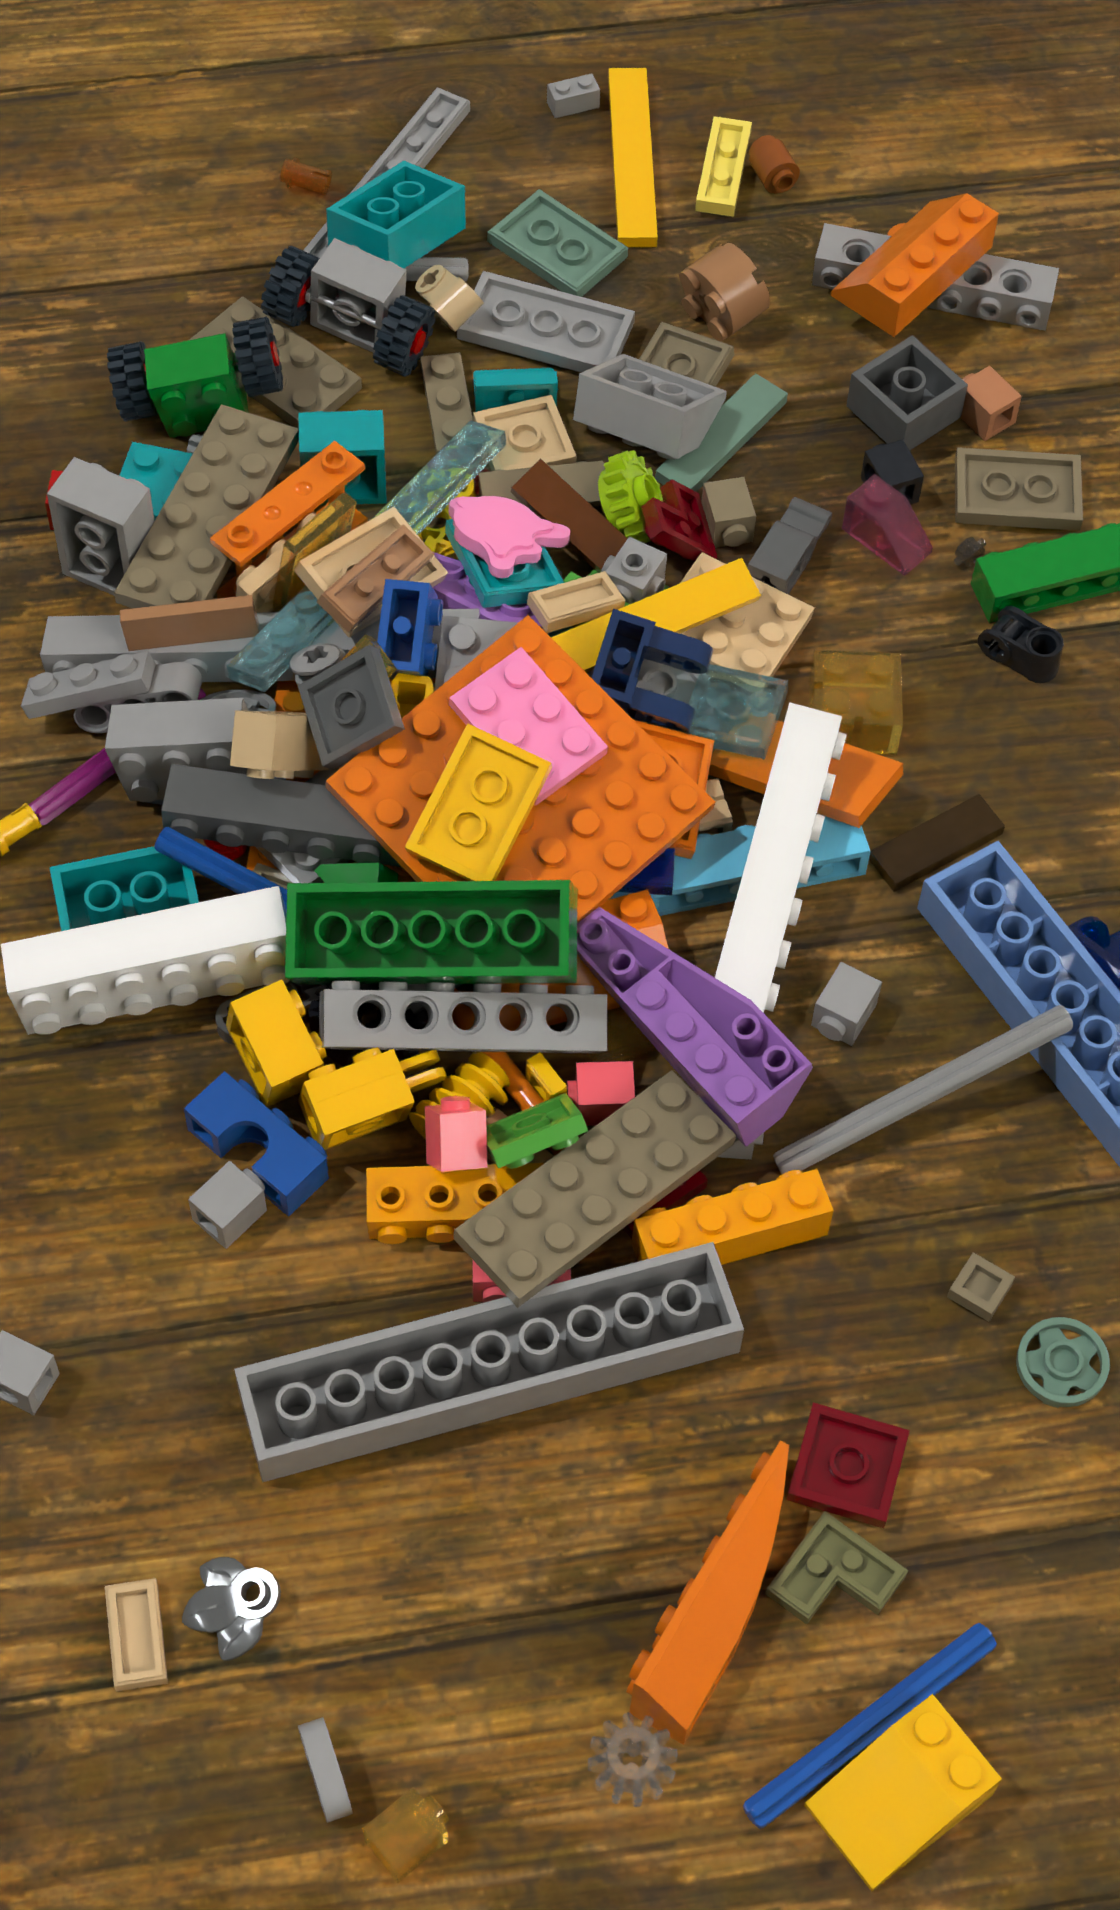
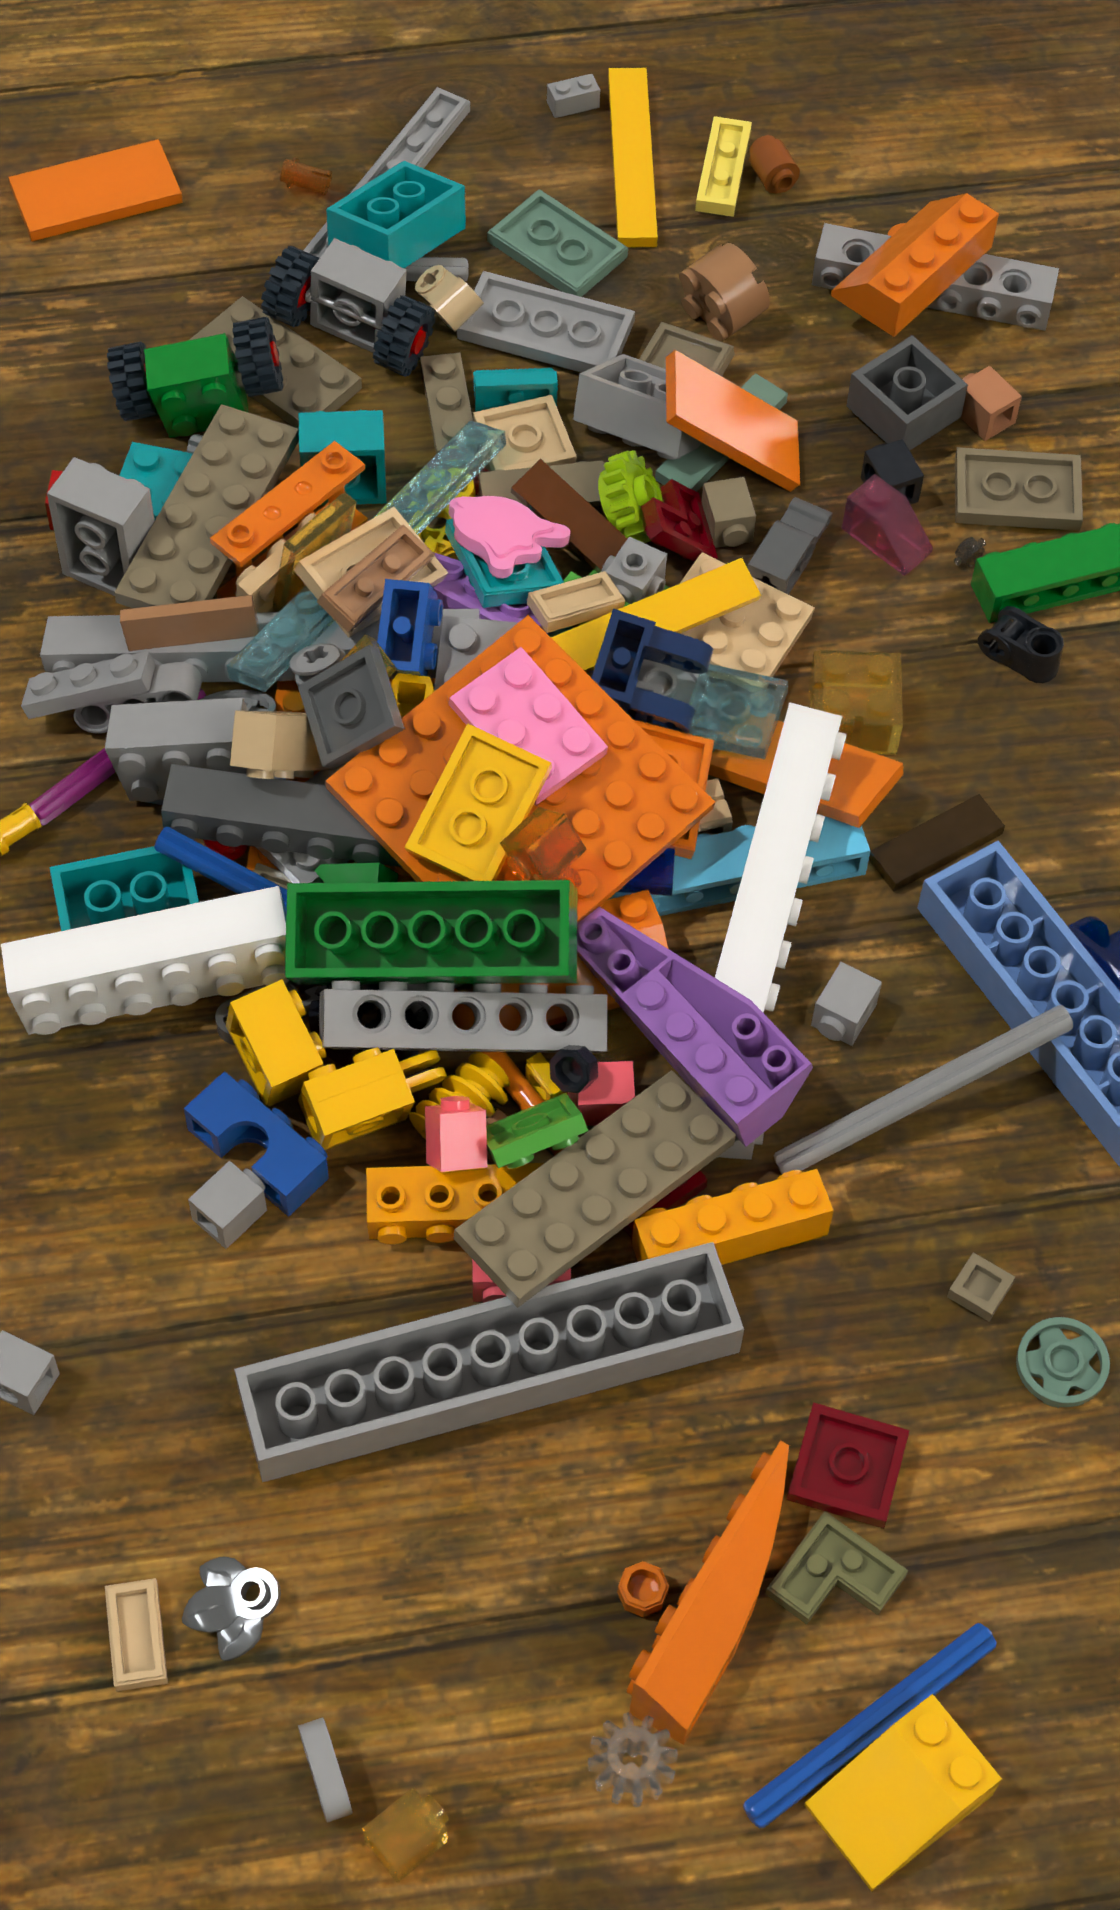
none -> orange tile [8,139,183,242]
none -> clear orange brick [500,807,587,887]
none -> black tile [549,1045,598,1093]
none -> orange tile [617,1561,669,1617]
none -> orange tile [665,350,800,492]

